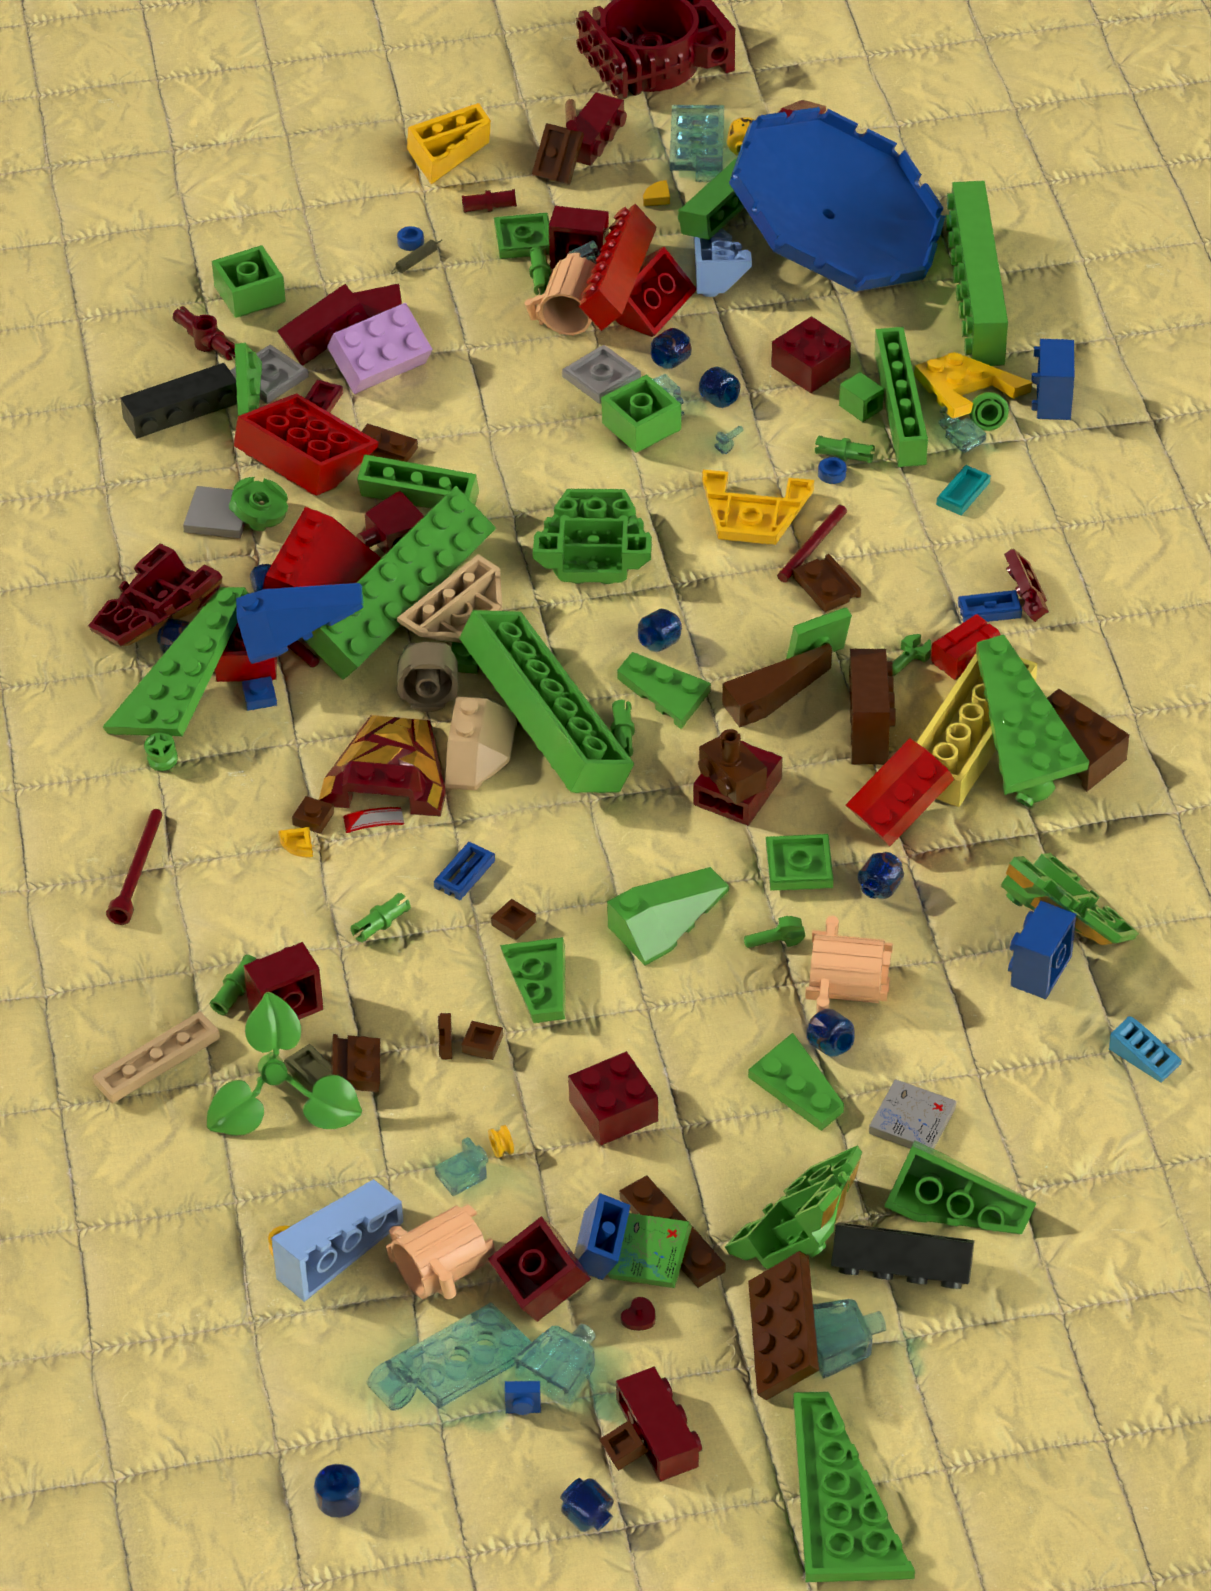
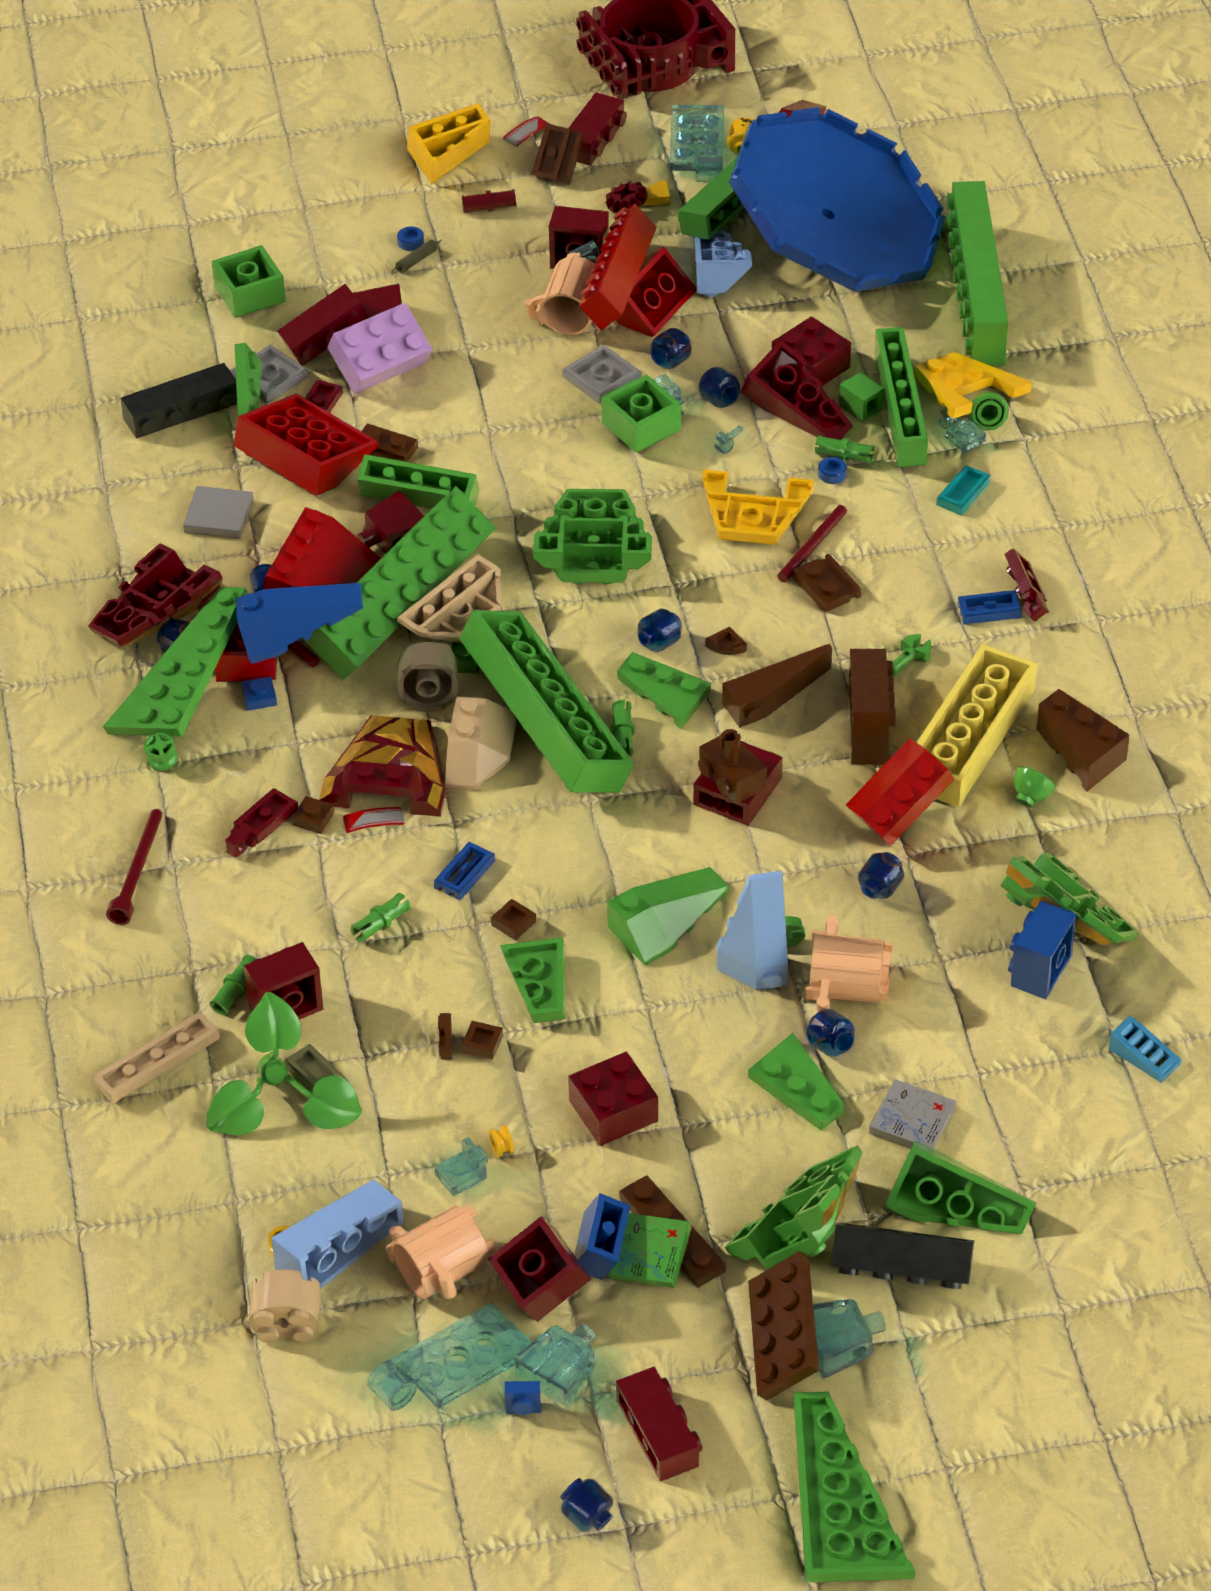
dark red pin [172,306,235,360] -> none
bright green plate [229,477,288,531] -> none
yellow tile [278,827,313,857] -> none
clear blue head [314,1464,362,1518] -> none
reddish brown plate [331,1034,380,1092] -> none
bright green tile [494,213,550,259] -> none
bright green pin [529,246,551,295] -> none
bar [565,99,577,131] -> none
reddish brown plate [599,1420,648,1471] -> none
dark red piece [620,1297,656,1331] -> none
bright green plate [766,834,834,891] -> none
bright green plate [786,608,852,659] -> none
red brick [931,614,1000,680] -> none
bright green wing [976,635,1089,795] -> none
blue container [1031,339,1075,420] -> none
none -> dark red hinge [225,788,298,858]
none -> tan brick [249,1269,321,1343]
none -> sticker [503,116,550,147]
none -> dark red gear [605,180,648,213]
none -> reddish brown tile [705,626,747,655]
none -> light blue wedge [717,871,788,990]
none -> dark red wedge [741,340,853,440]

